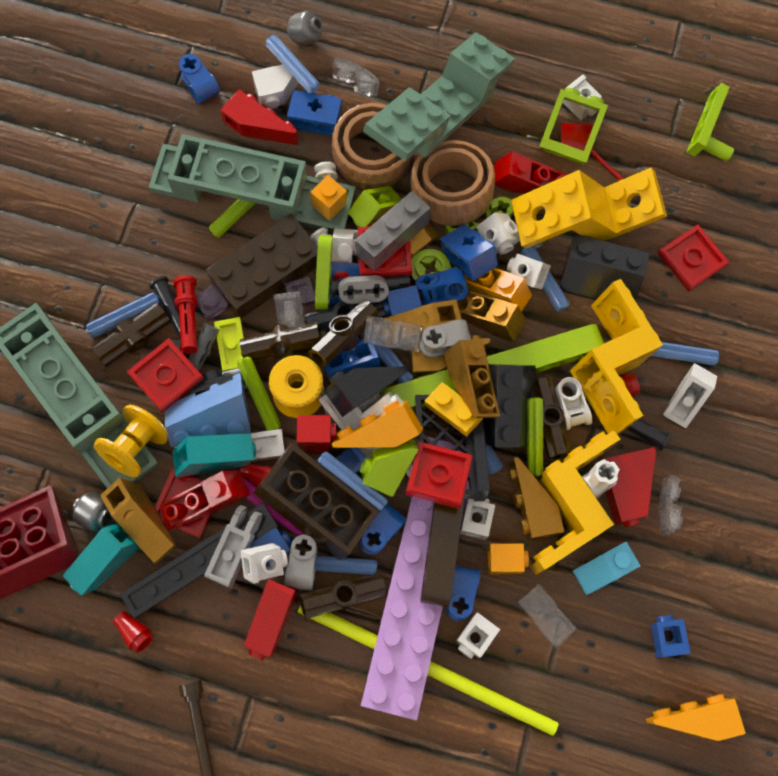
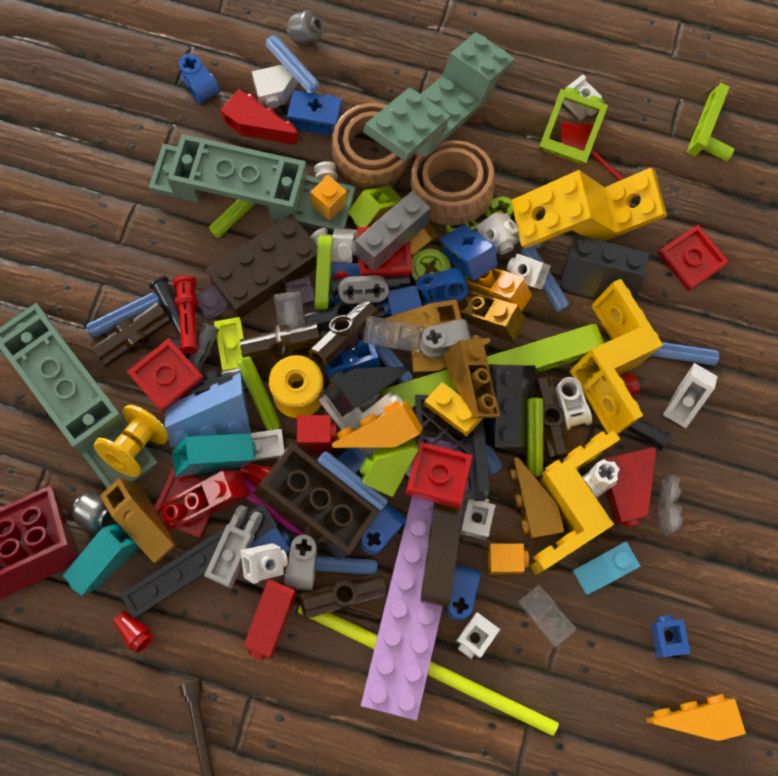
clear slope [333,57,379,97] -> none
red slope [494,151,567,194] -> none

